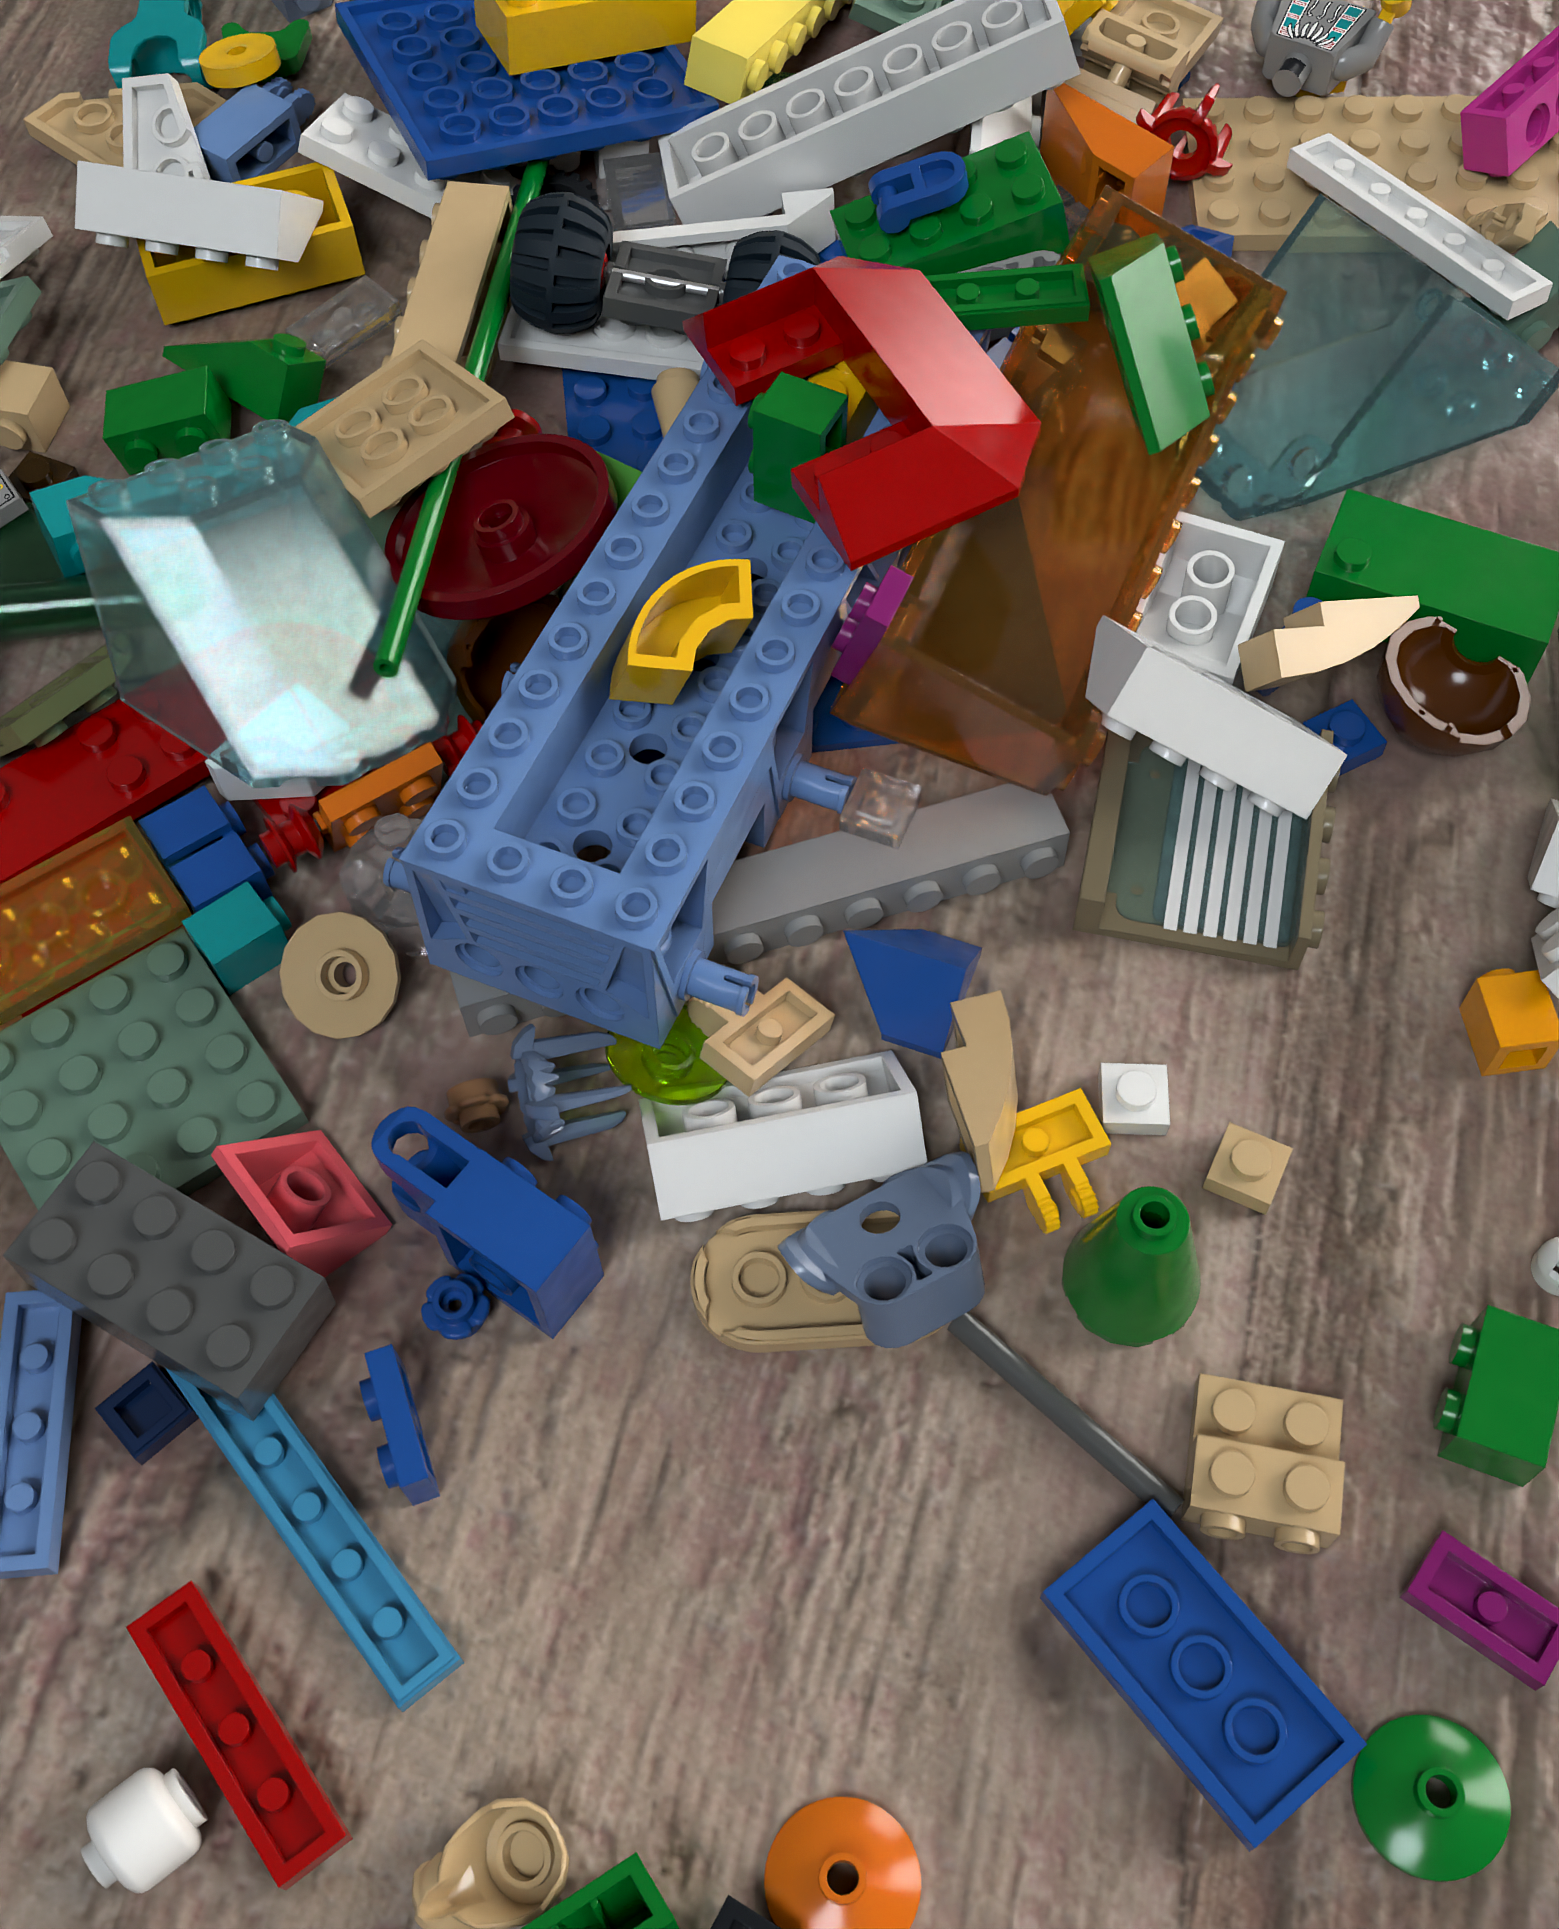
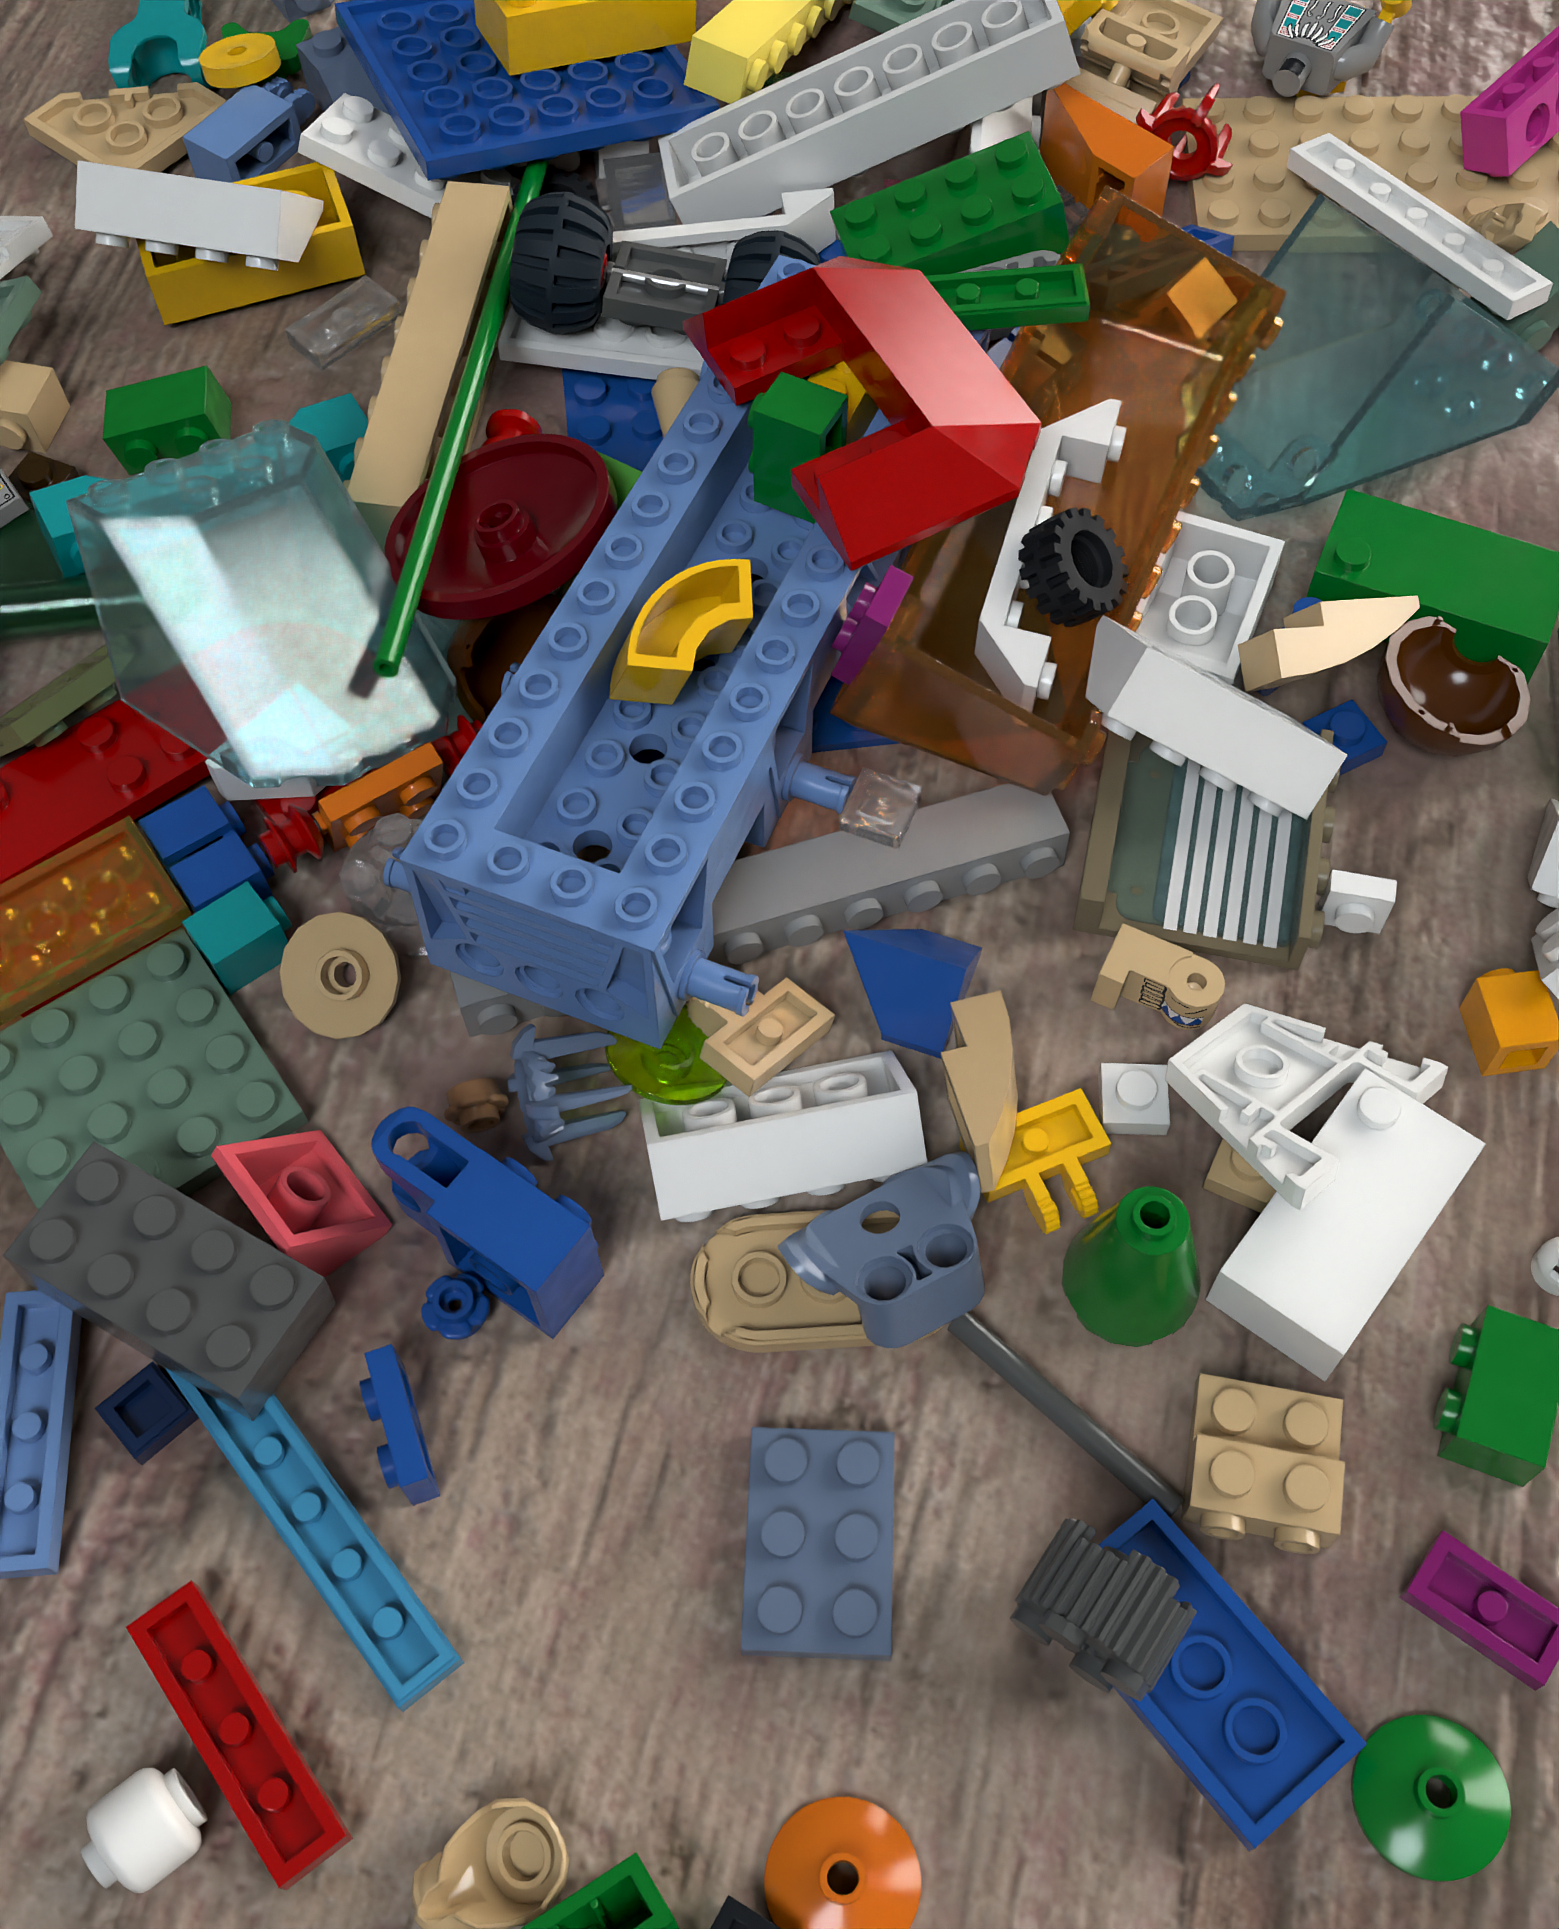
white wing [122,73,211,180] -> none
green slope [162,333,326,426] -> none
tan plate [283,339,515,519] -> none
blue plate [868,151,969,233] -> none
green slope [1087,232,1215,455] -> none
none -> sand blue slope [296,26,390,115]
none -> sand blue plate [741,1427,895,1661]
none -> white slope [974,398,1127,721]
none -> dark grey brick [1010,1518,1197,1701]
none -> black tyre [1018,507,1129,627]
none -> tan leg [1091,923,1225,1030]
none -> white wing [1165,1003,1448,1211]
none -> white brick [1206,1068,1486,1382]
none -> white plate [1318,870,1397,934]

